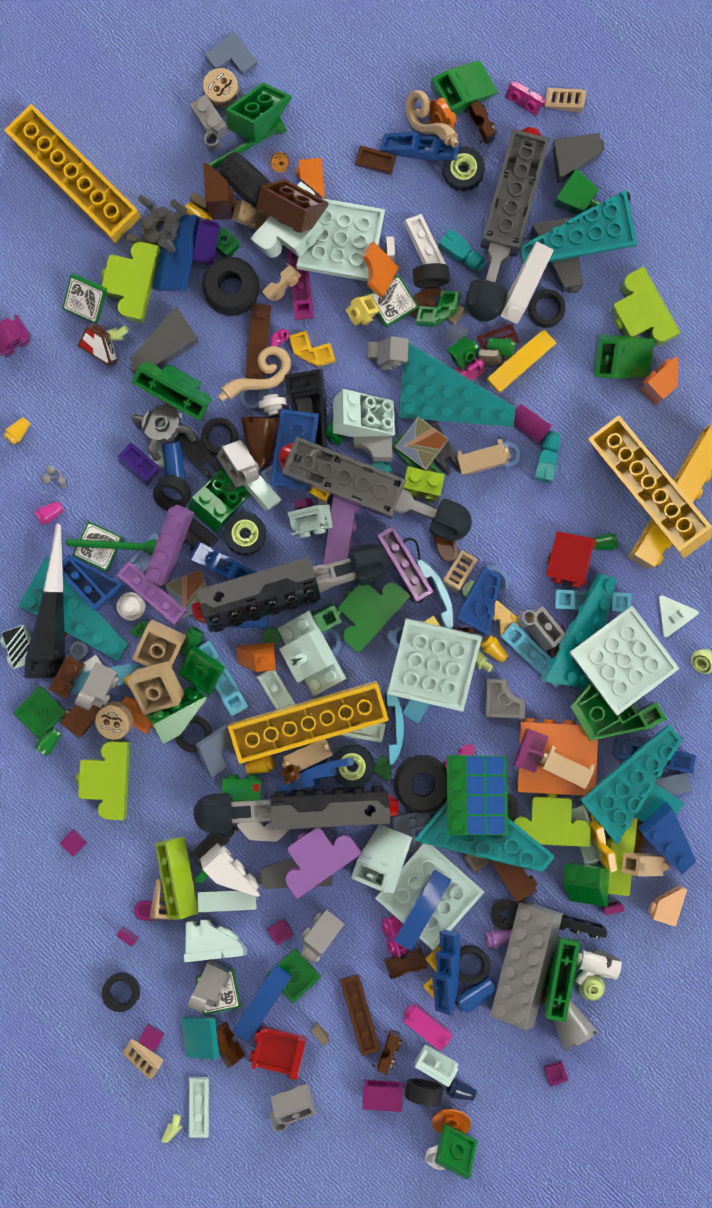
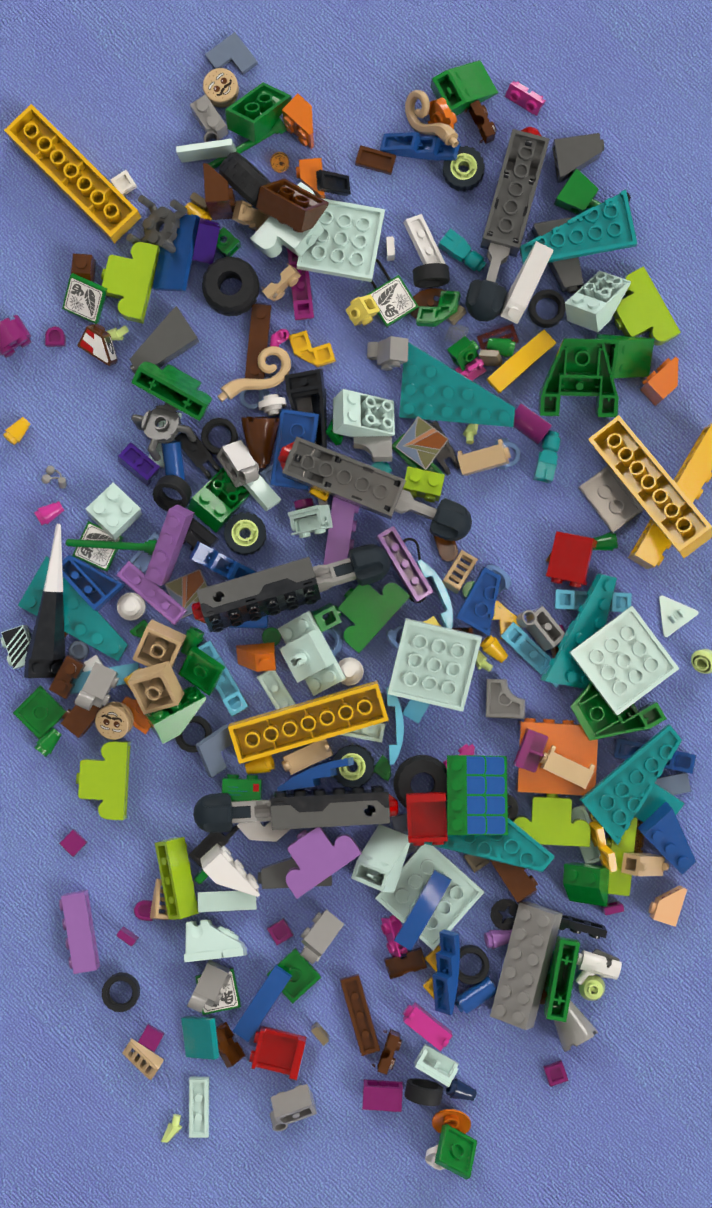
reddish brown plate [282,764,301,784] -> none
orange tile [362,242,399,297] -> none
tan slope [544,88,586,113] -> none
none -> magenta tile [45,326,66,347]
none -> medium lavender brick [59,890,100,974]
none -> reddish brown slope [71,253,96,282]
none -> light aqua brick [86,483,142,541]
none -> white tile [110,170,137,196]
none -> light aqua tile [176,139,236,163]
none -> orange slope [282,93,314,149]
none -> black tile [316,170,351,196]
none -> white plate [338,657,364,686]
none -> red panel [406,792,448,846]
none -> yellowish green bar [463,423,479,444]
none -> green wedge [538,338,619,417]
none -> light aqua slope [565,271,631,332]
none -> light grey tile [578,466,643,533]

